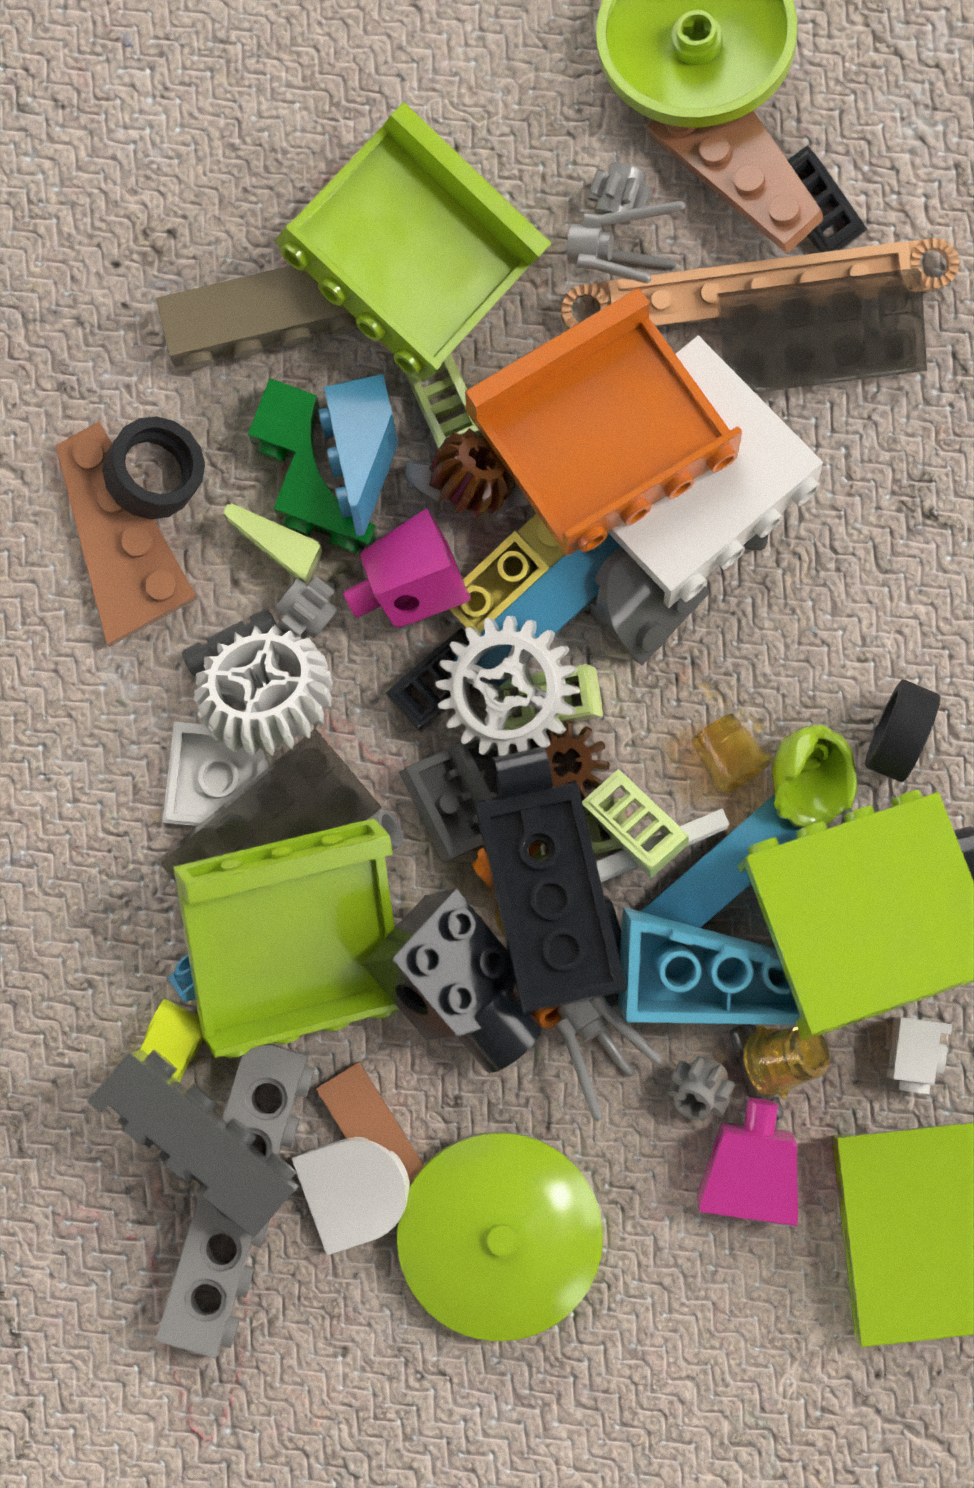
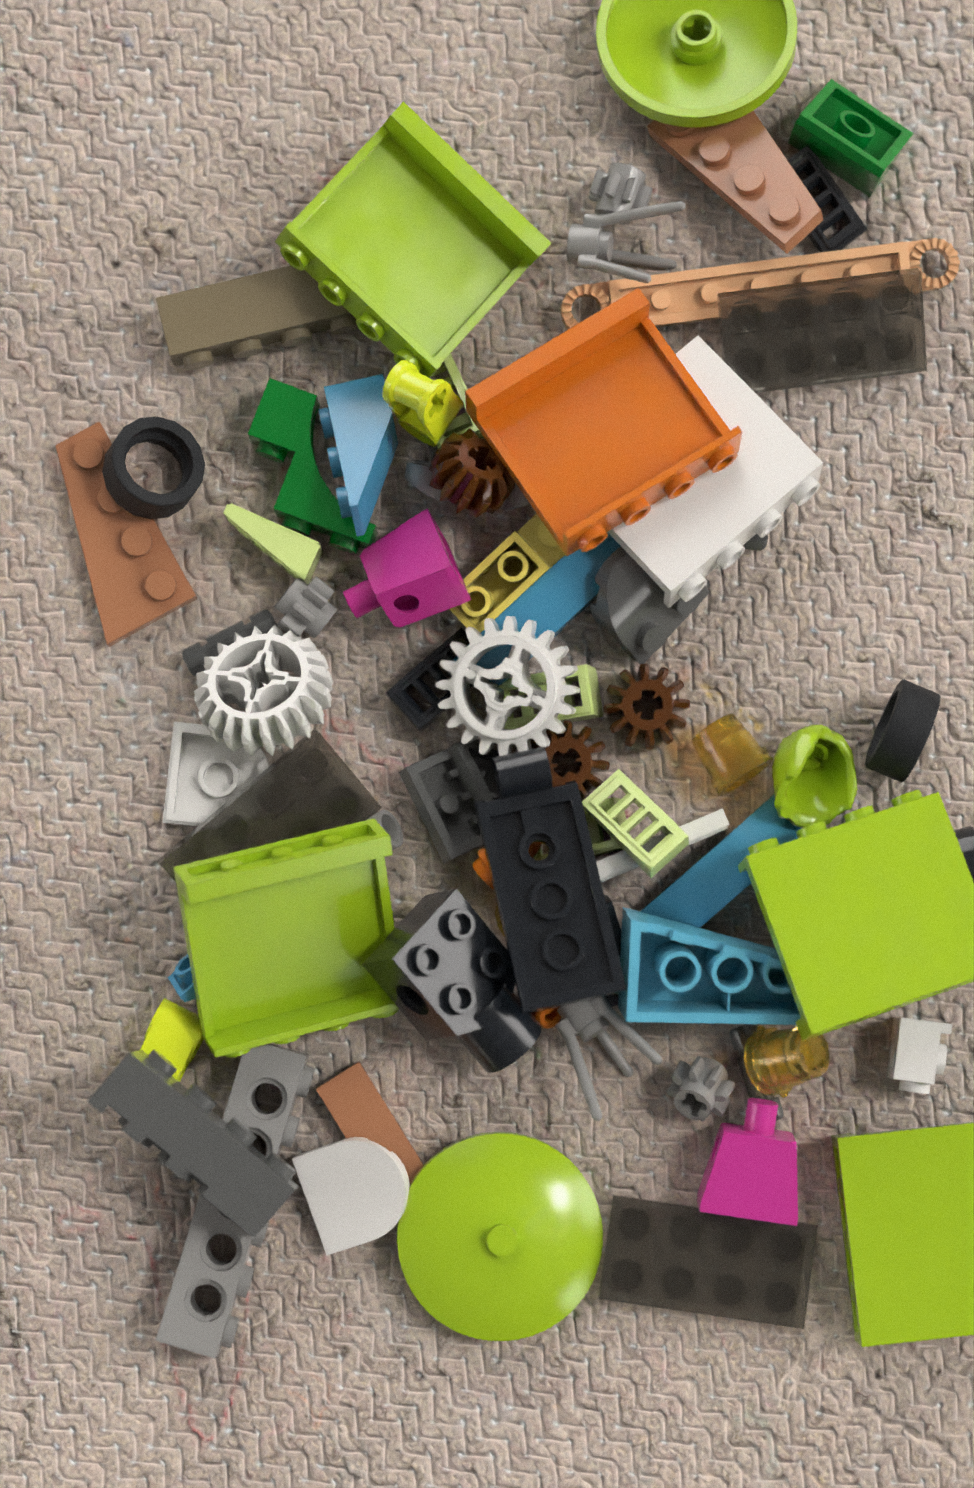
none -> neon yellow piece [382,360,464,447]
none -> clear smoke plate [598,1194,818,1329]
none -> reddish brown gear [603,663,690,751]
none -> green slope [788,79,914,198]

